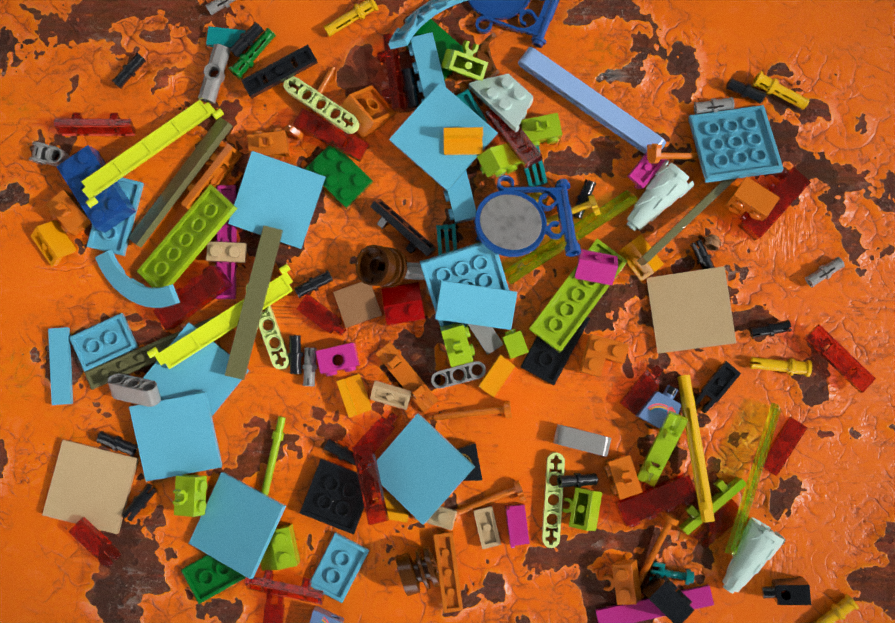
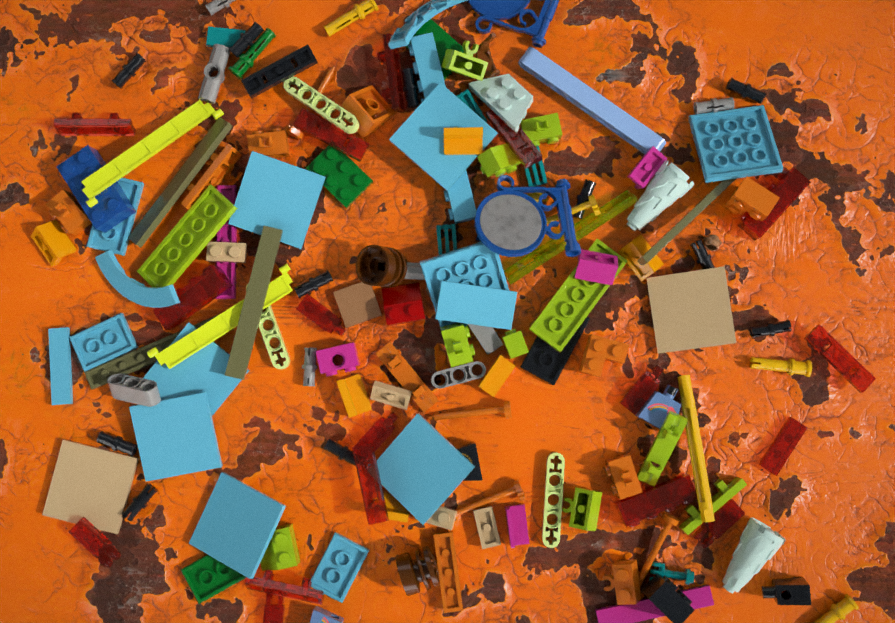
light grey piece [28,141,70,166] -> none
lime brick [173,474,207,517] -> none
lime bar [261,416,286,496] -> none
black pin [288,335,303,374] -> none
black plate [300,458,375,535] -> none
black hinge [370,199,437,256] -> none
light grey beam [553,424,612,457] -> none
black pin [557,472,598,488] -> none
orange piece [647,144,699,164] -> none
black hinge [694,361,741,413] -> none
clear neon green tile [725,403,781,556] -> none
yellow pin [752,71,810,110] -> none
light grey pin [805,257,845,288] -> none

